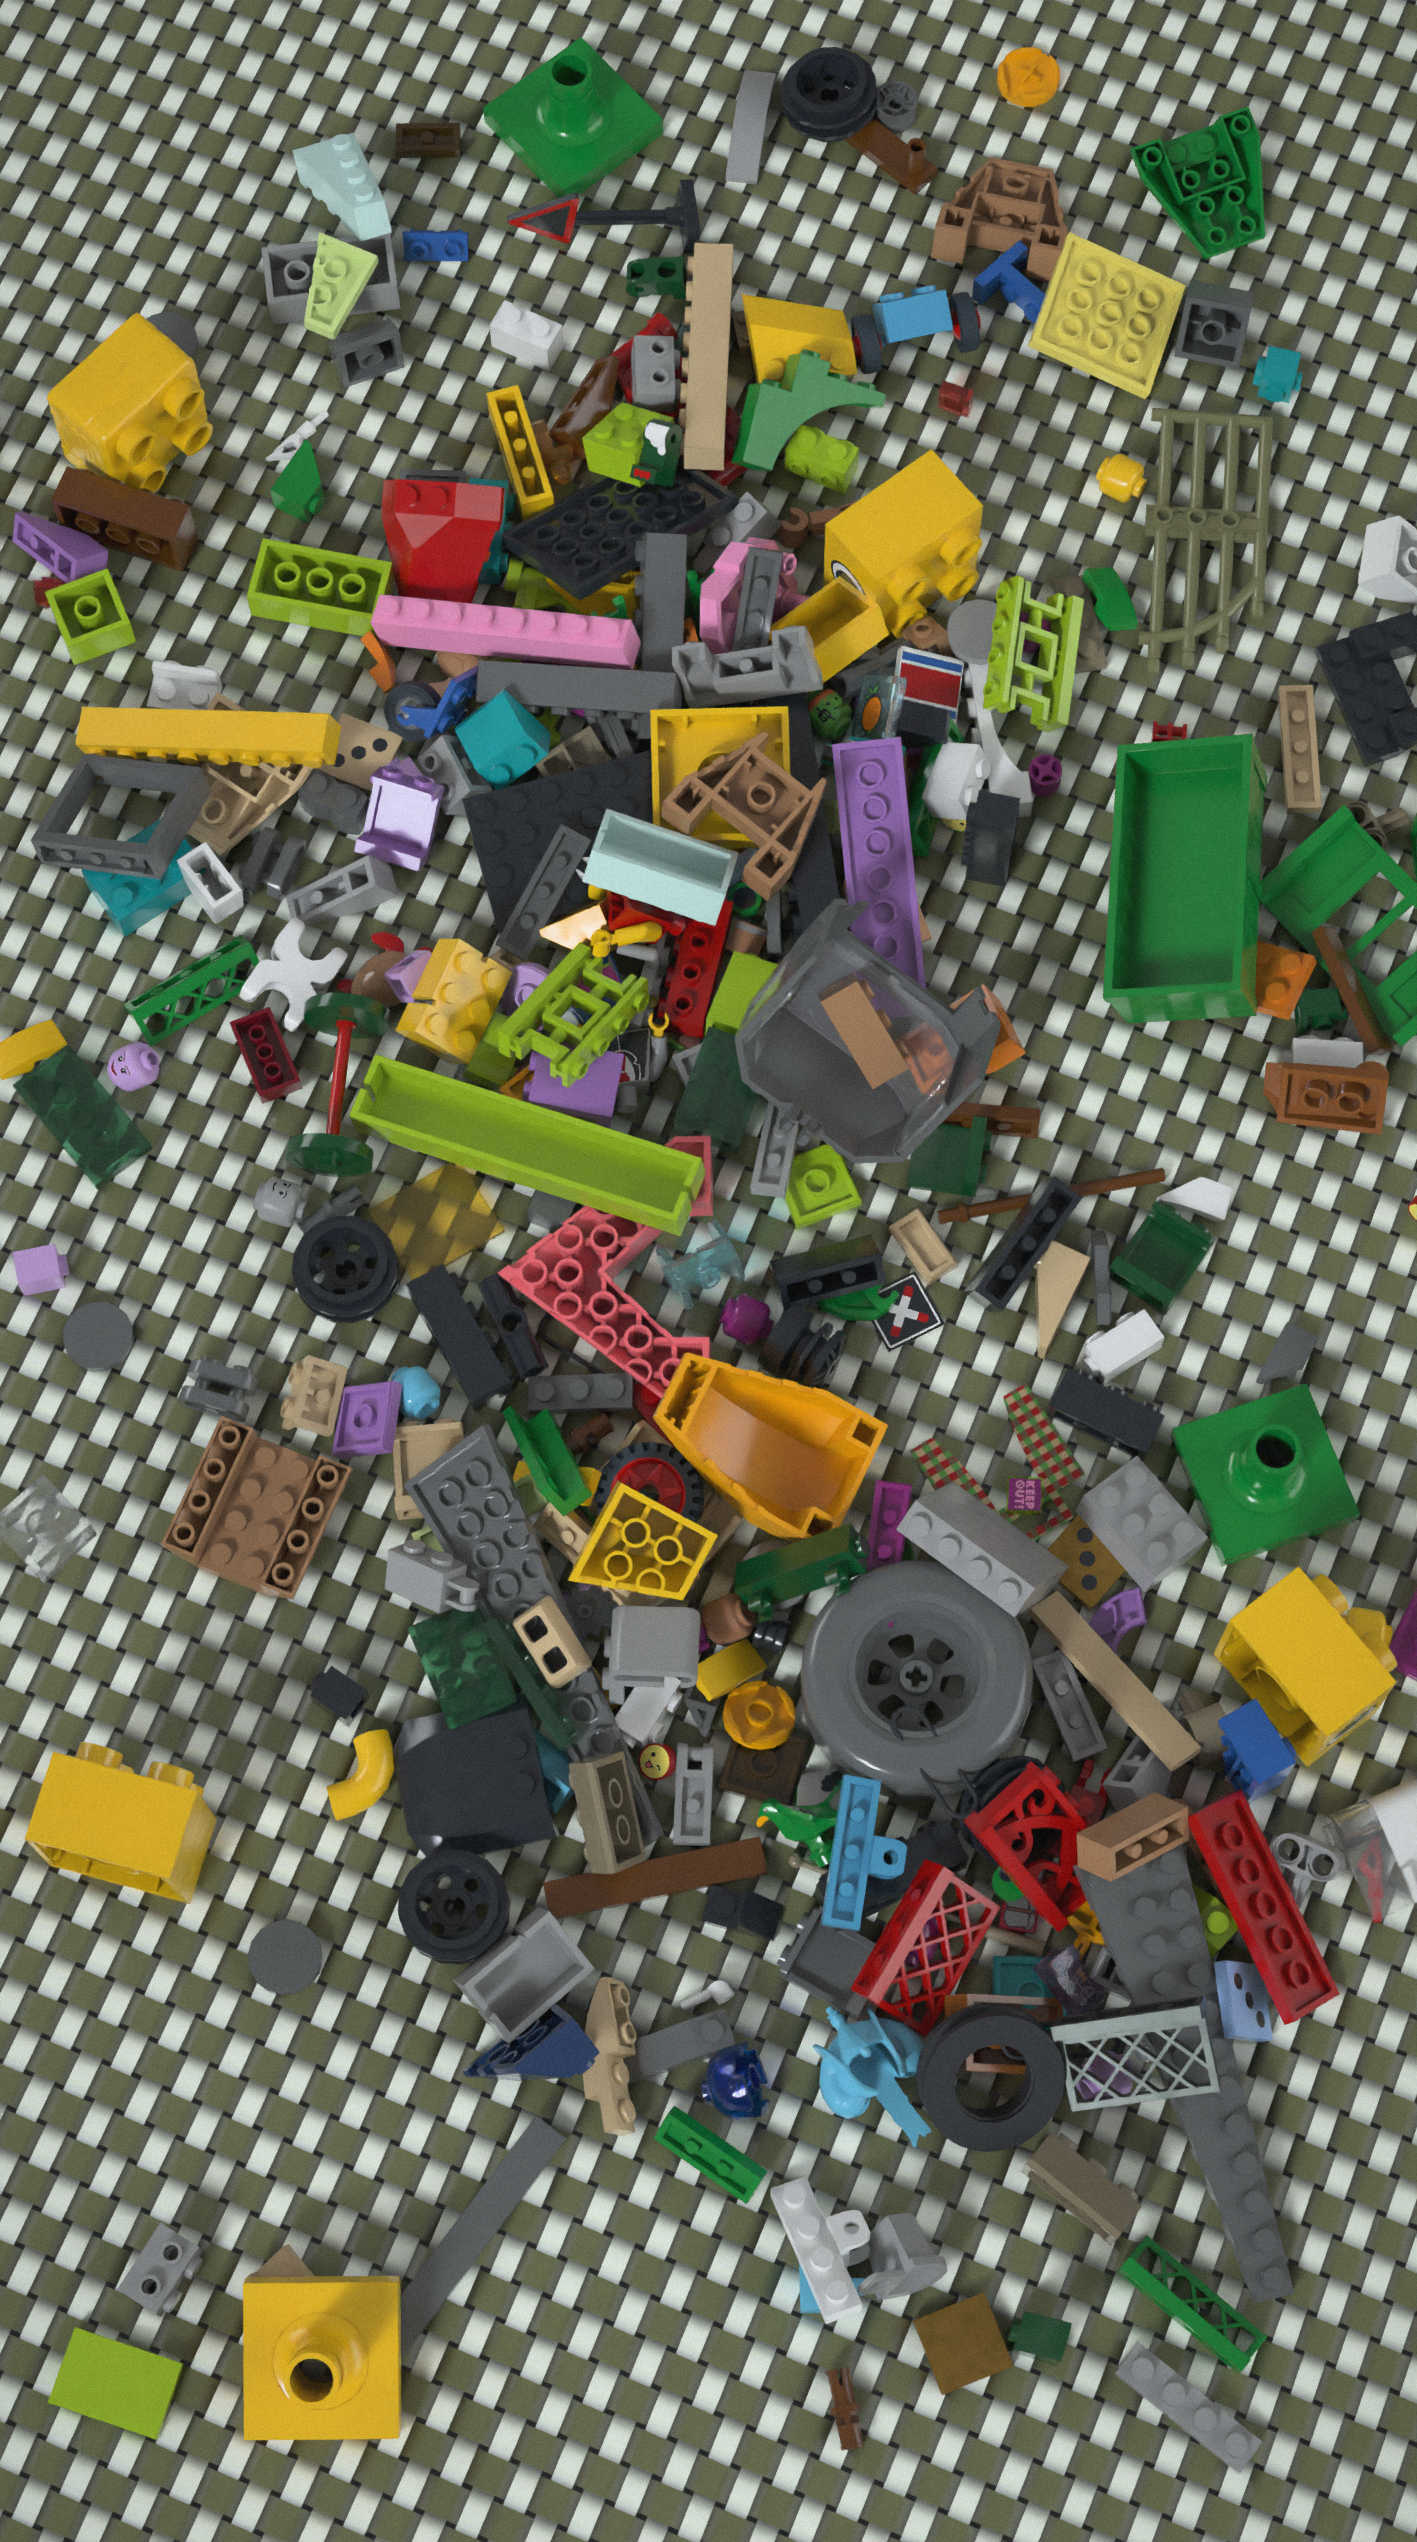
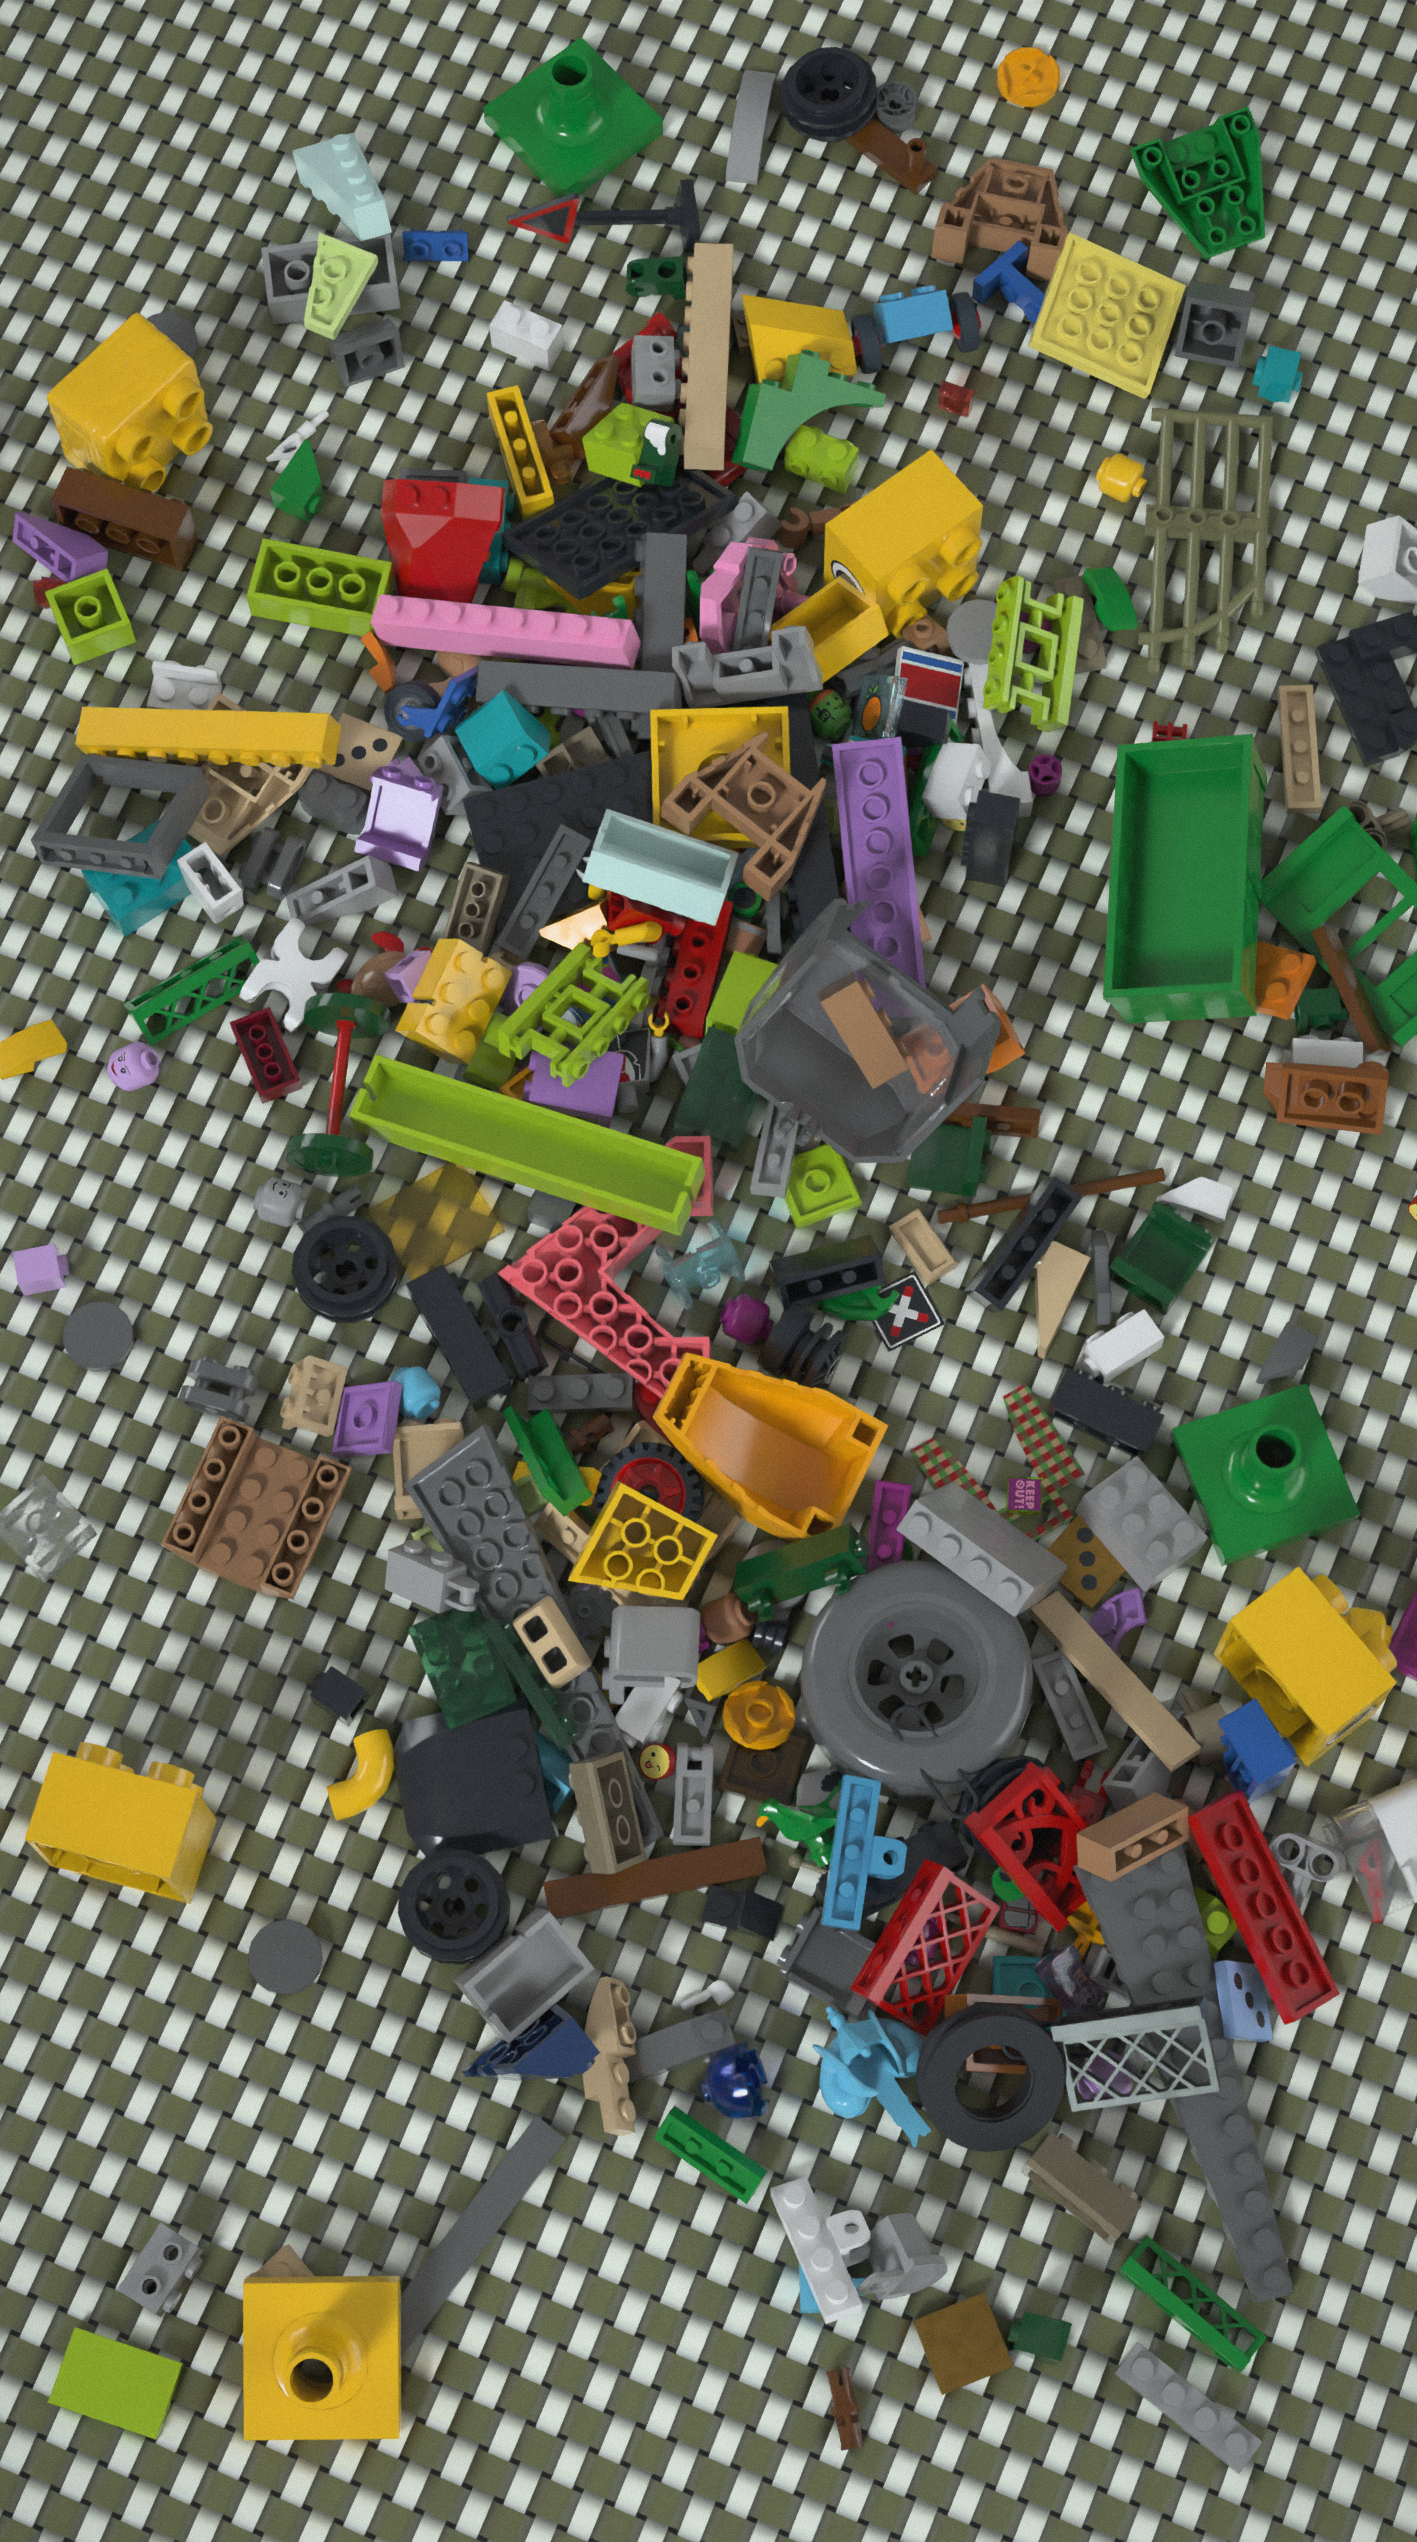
clear green plate [12,1044,153,1190] -> none
dark brown plate [396,122,461,158] -> none
none -> dark tan piece [442,862,511,957]

